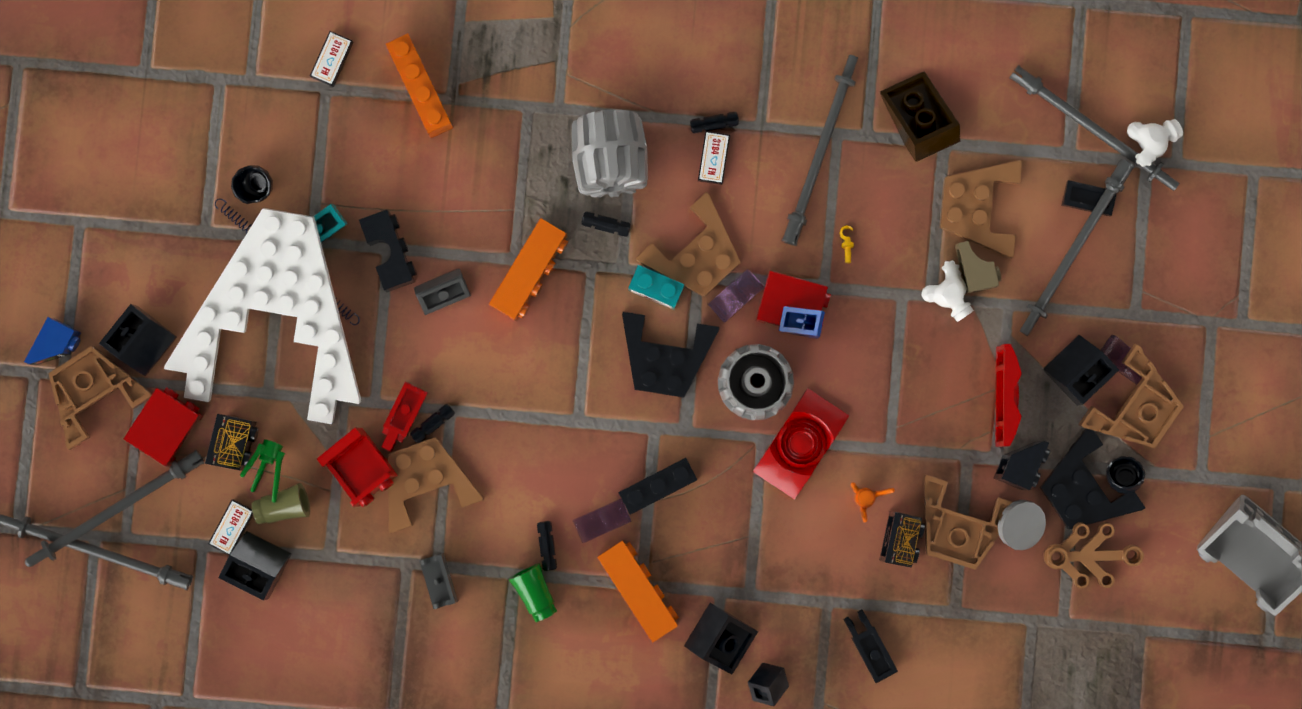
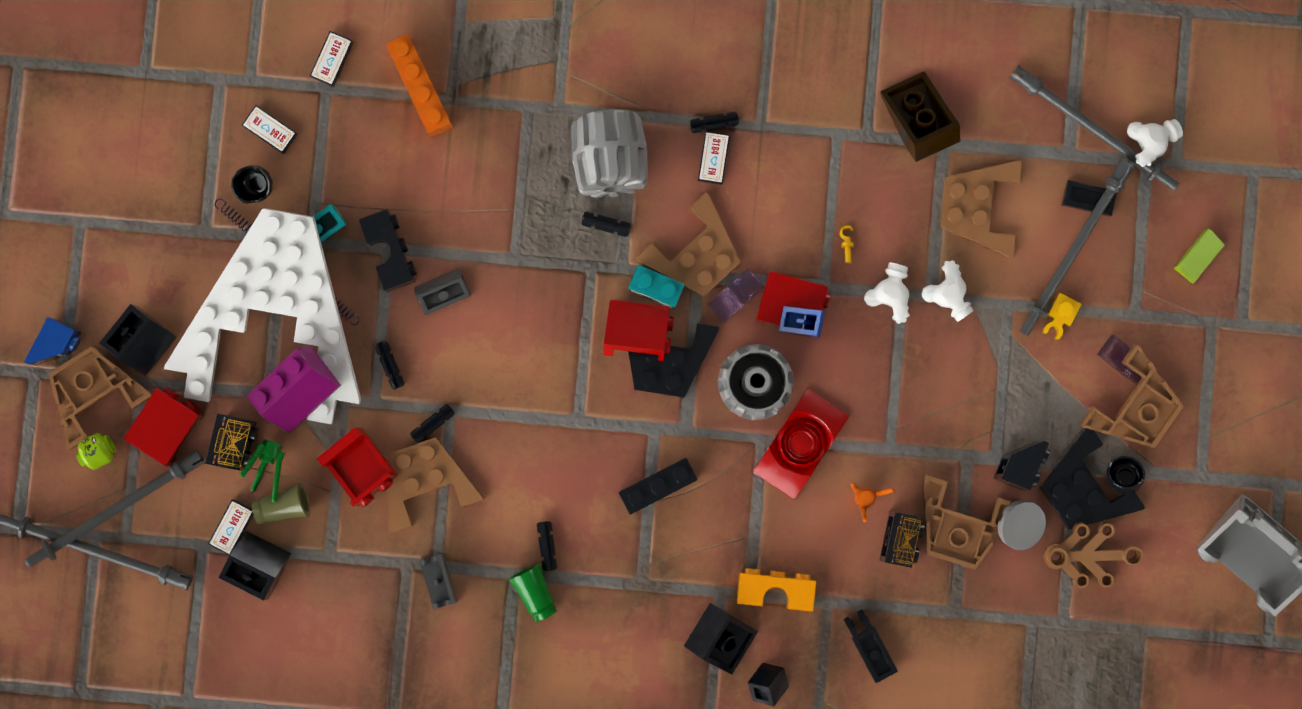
red hinge [381,381,428,452] -> none
orange brick [489,218,569,321] -> none
slope [572,499,631,543] -> none
orange brick [597,540,679,643] -> none
dark grey bar [781,55,858,246] -> none
dark tan arch [955,241,1001,294] -> none
red slope [995,344,1022,447] -> none
black slope [1042,335,1119,406] -> none
none -> lime head [76,433,116,470]
none -> white tile [242,105,298,154]
none -> magenta slope [246,346,341,433]
none -> black axle [375,341,405,390]
none -> red panel [603,300,674,362]
none -> light orange arch [736,568,816,612]
none -> white animal [864,262,910,324]
none -> yellow plate [1042,292,1082,340]
none -> lime slope [1174,228,1224,284]

